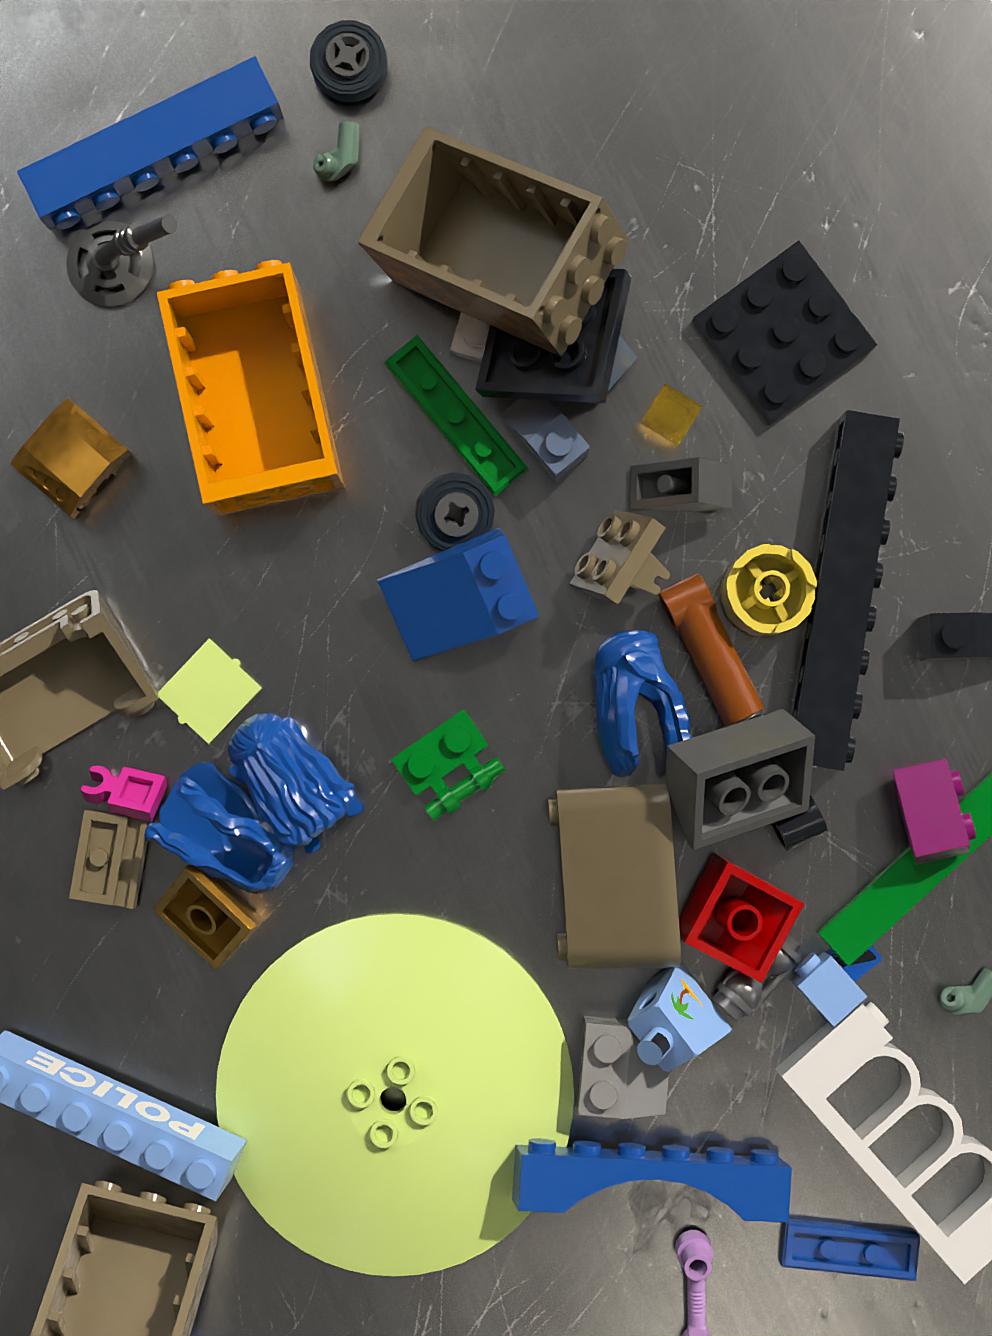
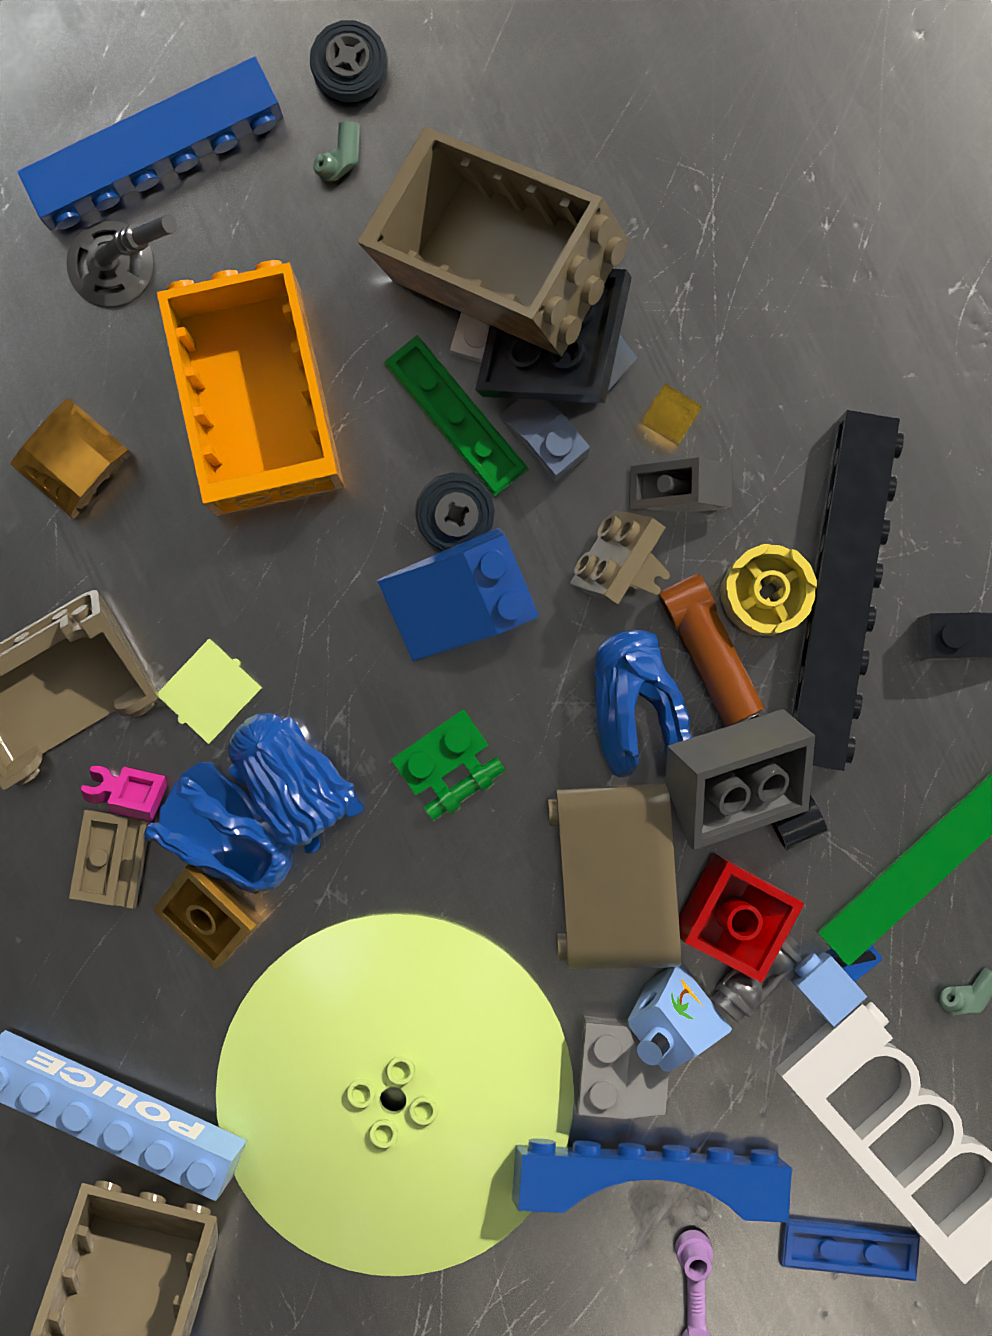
black plate [692,241,878,425] -> none
magenta brick [893,758,976,865] -> none

